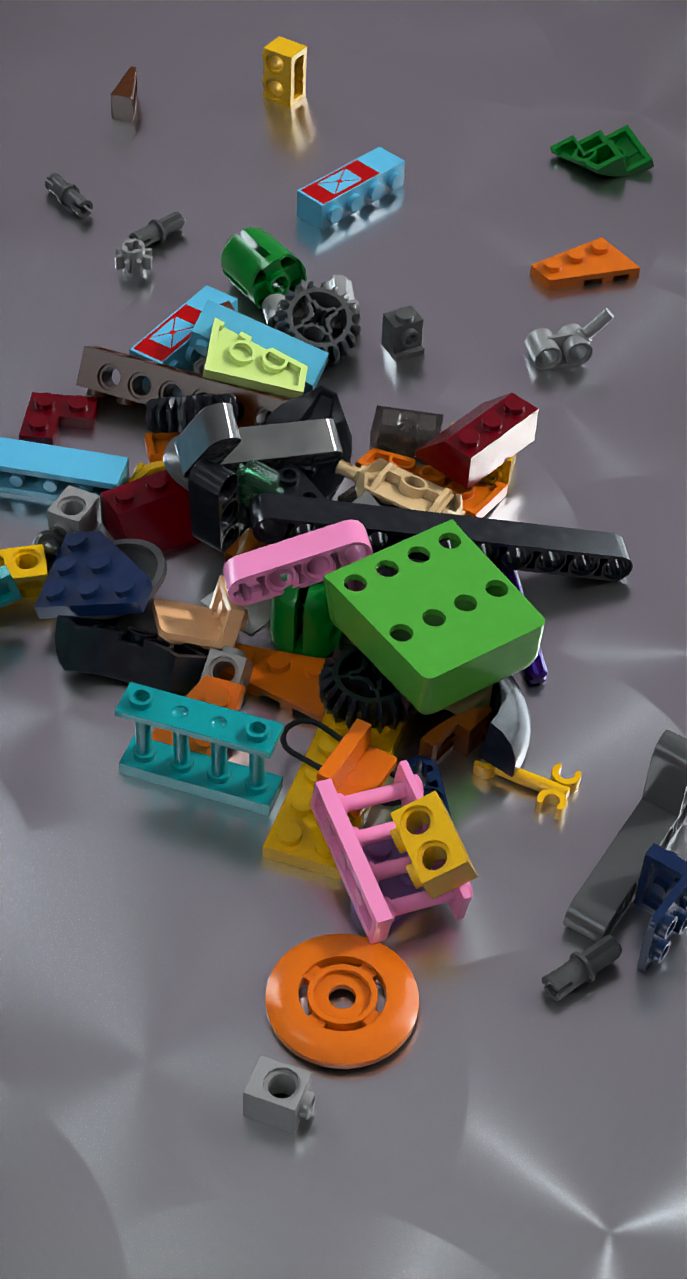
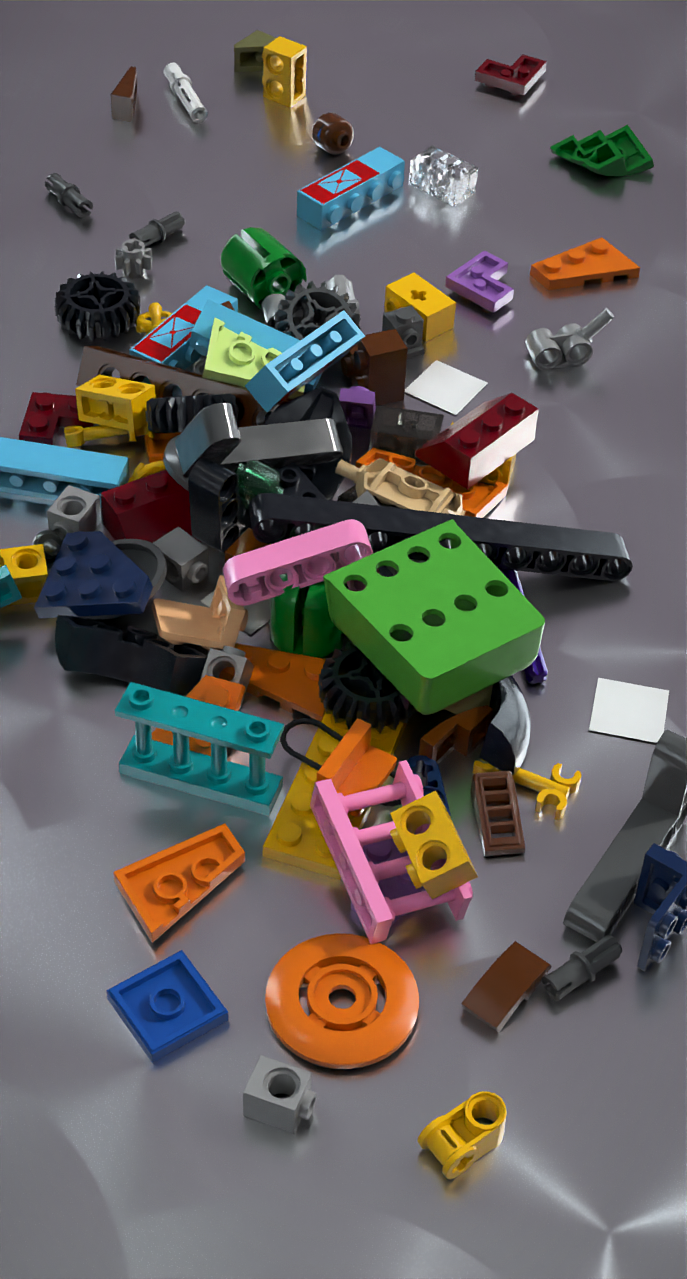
none -> black gear [55,271,141,341]
none -> yellow bar [64,423,155,448]
none -> yellow brick [75,374,156,432]
none -> blue tile [106,950,229,1063]
none -> orange wing [113,823,245,943]
none -> yellow piece [136,302,173,335]
none -> light grey brick [153,527,209,592]
none -> white pin [164,62,208,123]
none -> olive slope [234,30,276,72]
none -> medium azure brick [245,310,365,412]
none -> reddish brown head [312,113,354,155]
none -> medium lavender plate [339,386,376,429]
none -> reddish brown brick [341,329,408,406]
none -> yellow brick [384,272,456,342]
none -> white sticker [404,360,488,415]
none -> clear brick [409,146,478,207]
none -> yellow piece [417,1091,507,1179]
none -> medium lavender plate [445,250,514,313]
none -> reddish brown slope [461,941,551,1033]
none -> reddish brown slope [470,771,525,856]
none -> dark red plate [475,54,547,95]
none -> white sticker [589,678,669,743]

